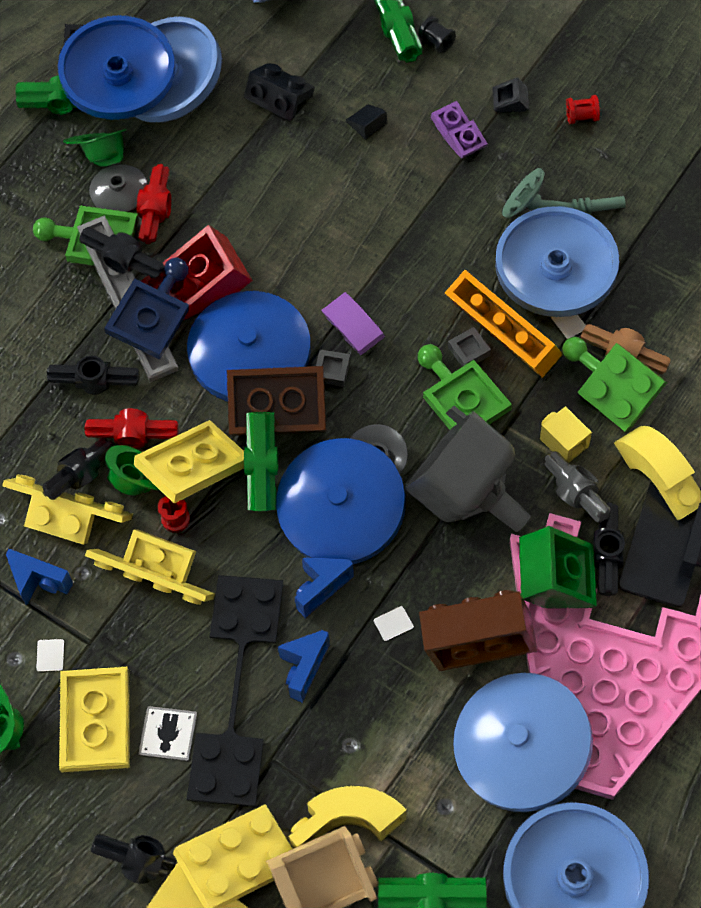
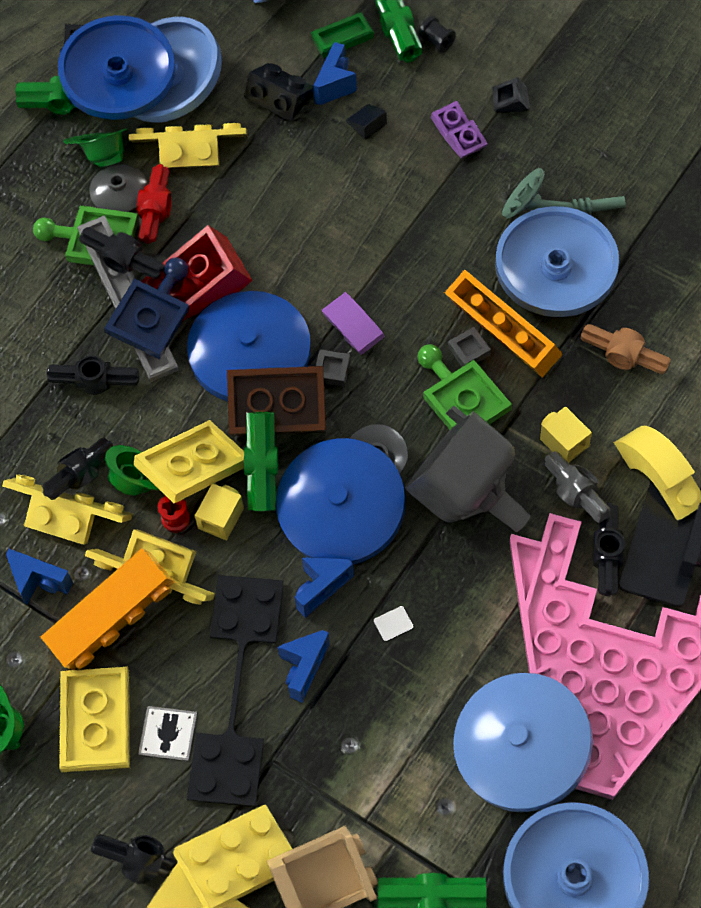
white sticker [36,639,64,672] -> none
red axle [84,408,179,449] -> none
light yellow arch [289,786,407,848] -> none
reddish brown brick [419,590,538,671] -> none
green slope [519,526,597,608] -> none
white sticker [551,315,586,339] -> none
bright green plate [562,337,668,432] -> none
red bush [566,95,600,125] -> none
none -> light orange brick [40,548,175,670]
none -> light yellow bracket [129,123,248,168]
none -> light yellow brick [195,483,244,541]
none -> green tile [311,12,374,58]
none -> blue slope [313,42,357,105]

